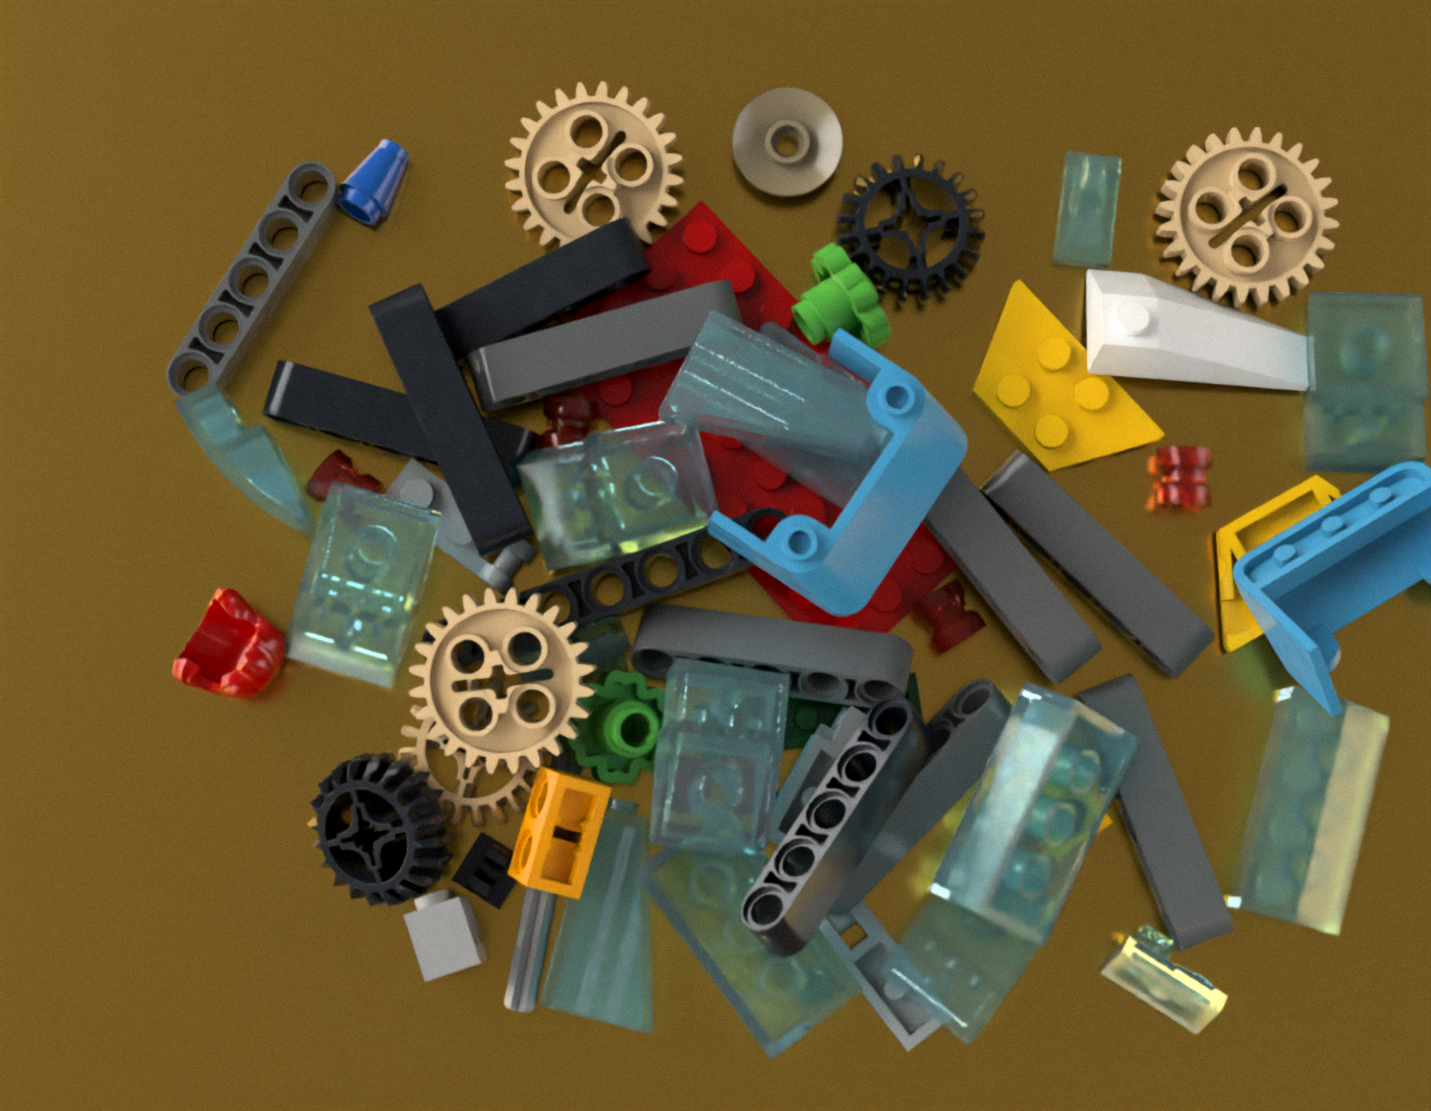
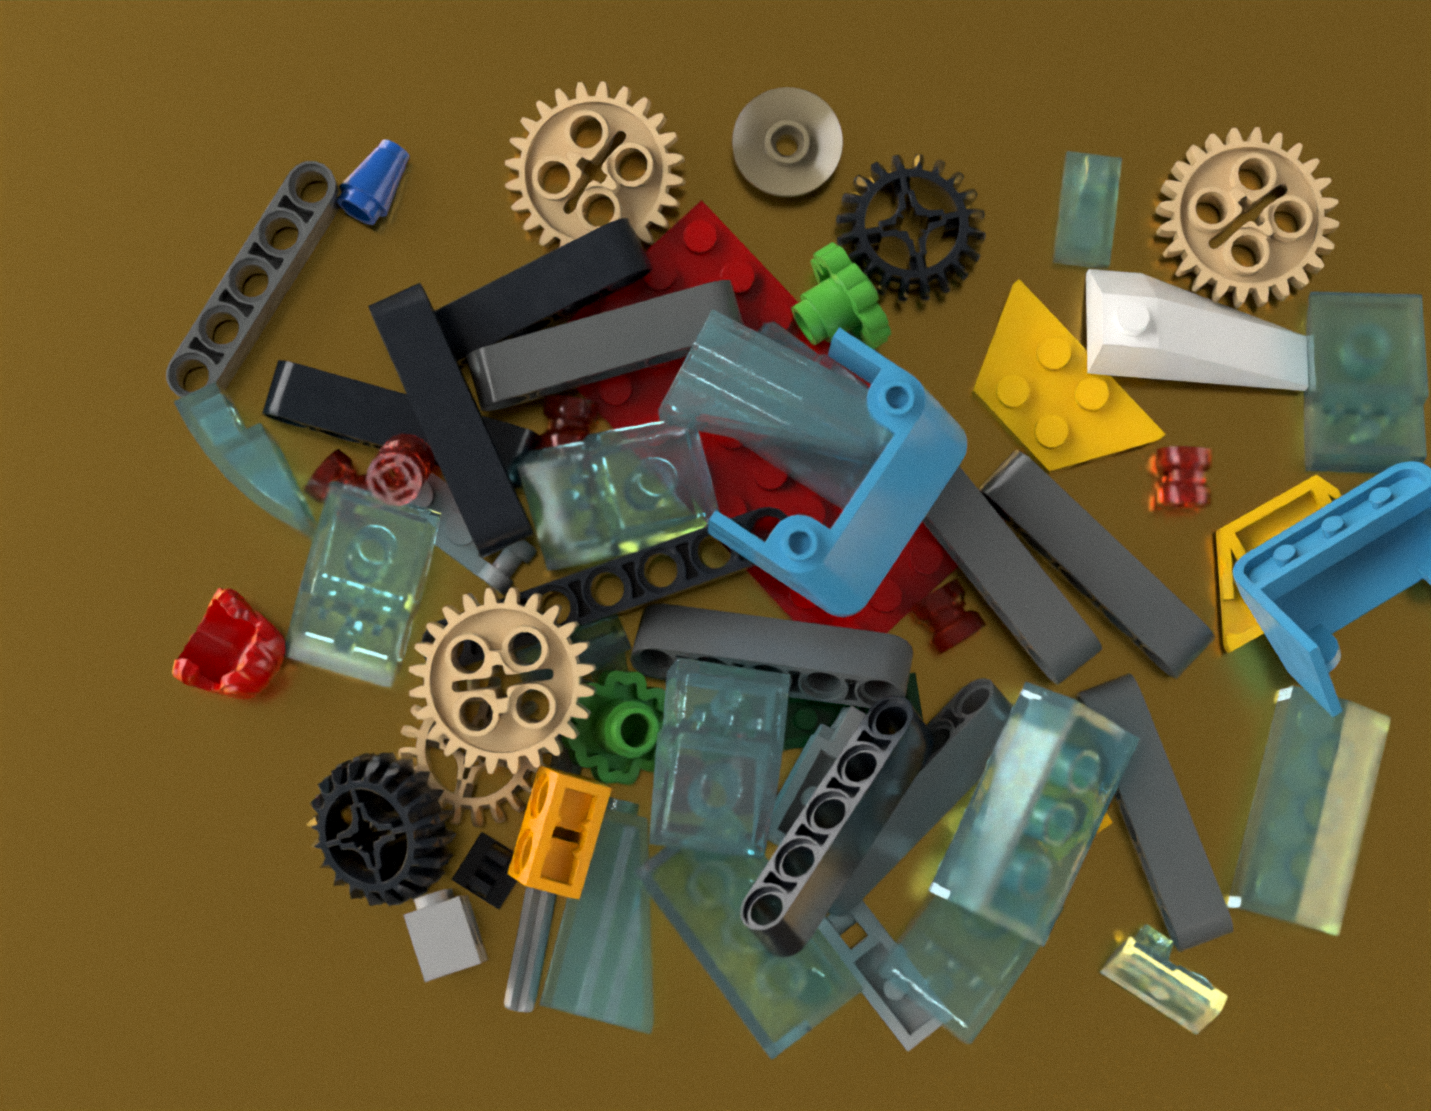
none -> clear red wheel [367,434,434,506]

